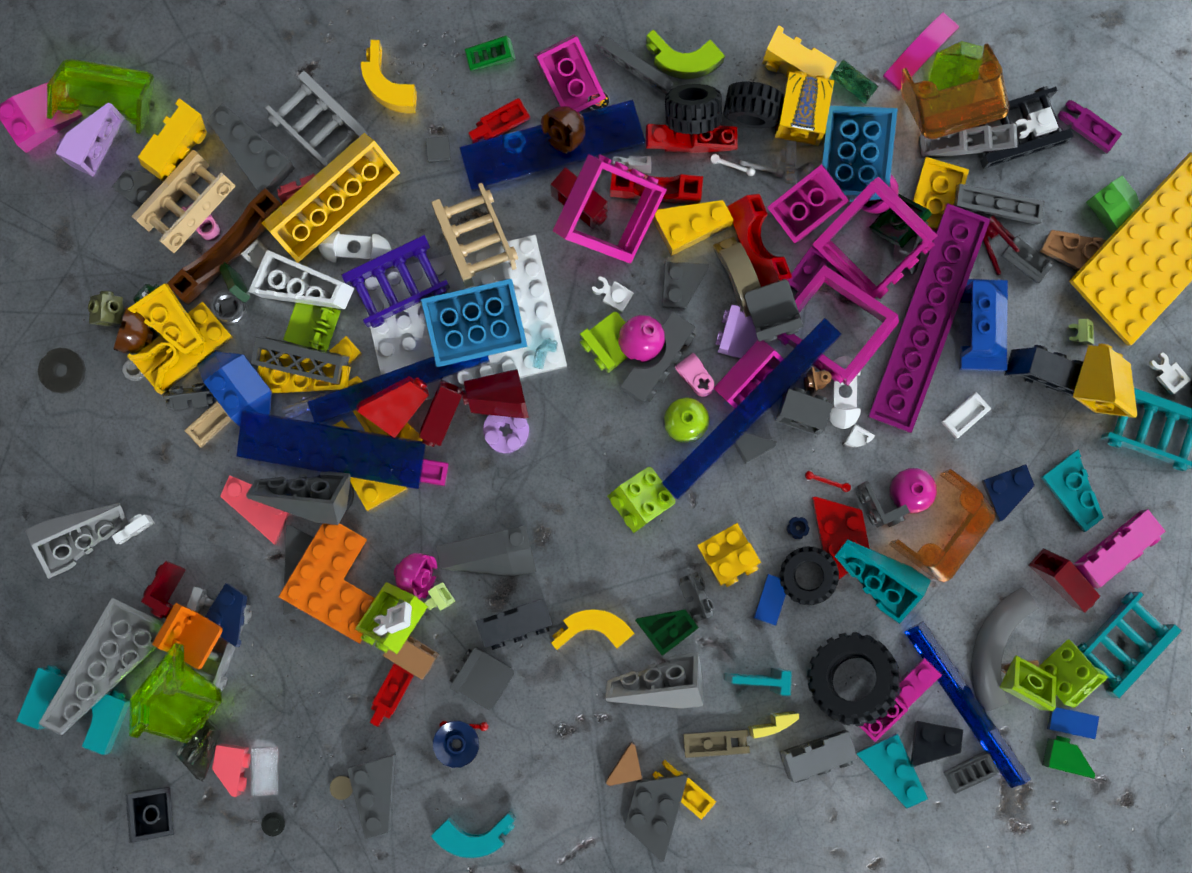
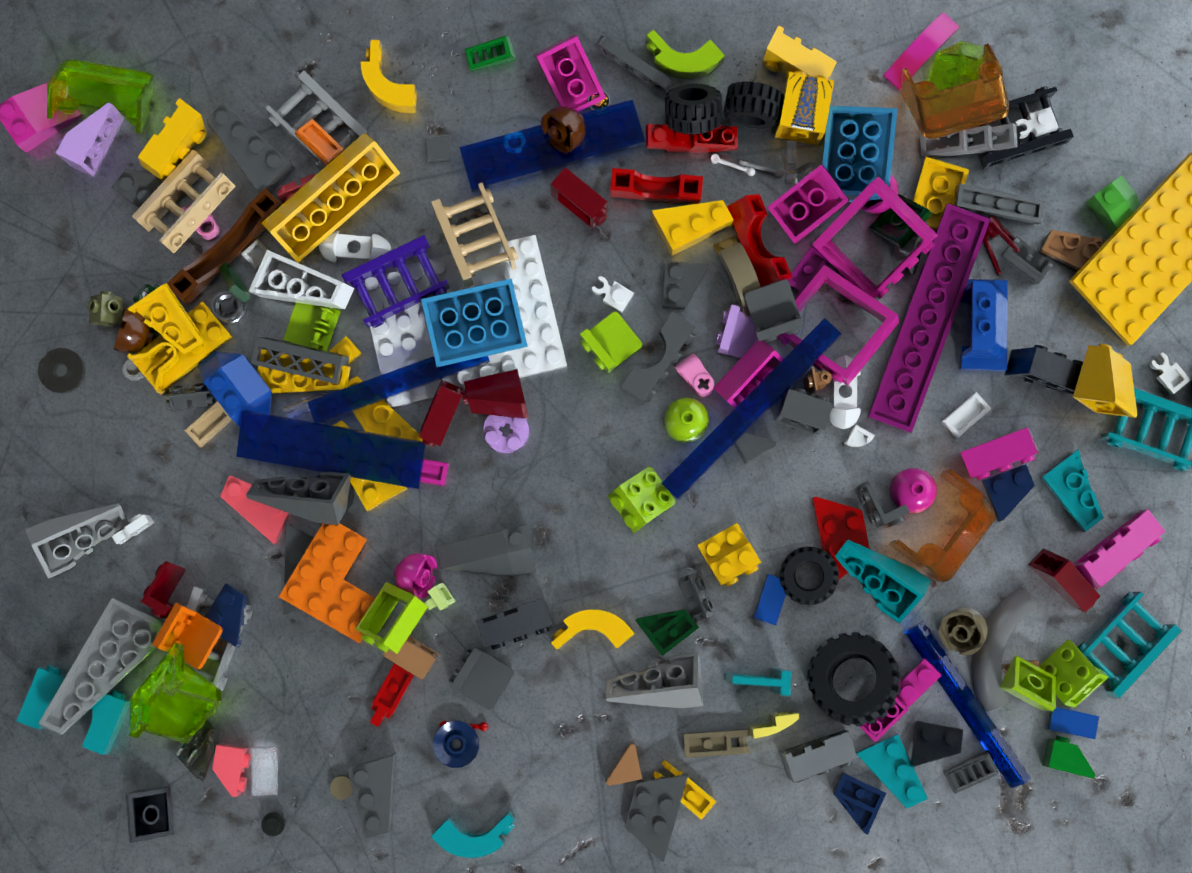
red slope [357,376,429,438] -> none
white plate [373,602,412,636] -> none
red hinge [468,98,530,144] -> none
clear light blue arm [532,338,558,369] -> none
dark pink window [553,154,667,264] -> none
white plate [613,156,651,174] -> none
dark pink cylinder [618,315,665,362] -> none
dark blue plate [787,517,810,539] -> none
red hinge [805,471,851,492] -> none
clear green hinge [831,59,879,104] -> none
magenta hinge [1057,100,1122,153] -> none
yellowish green tile [1069,319,1094,345] -> none
none -> orange tile [295,118,344,165]
none -> dark blue wing [833,772,886,835]
none -> dark tan cylinder [939,607,988,655]
none -> dark pink wedge [960,427,1039,481]

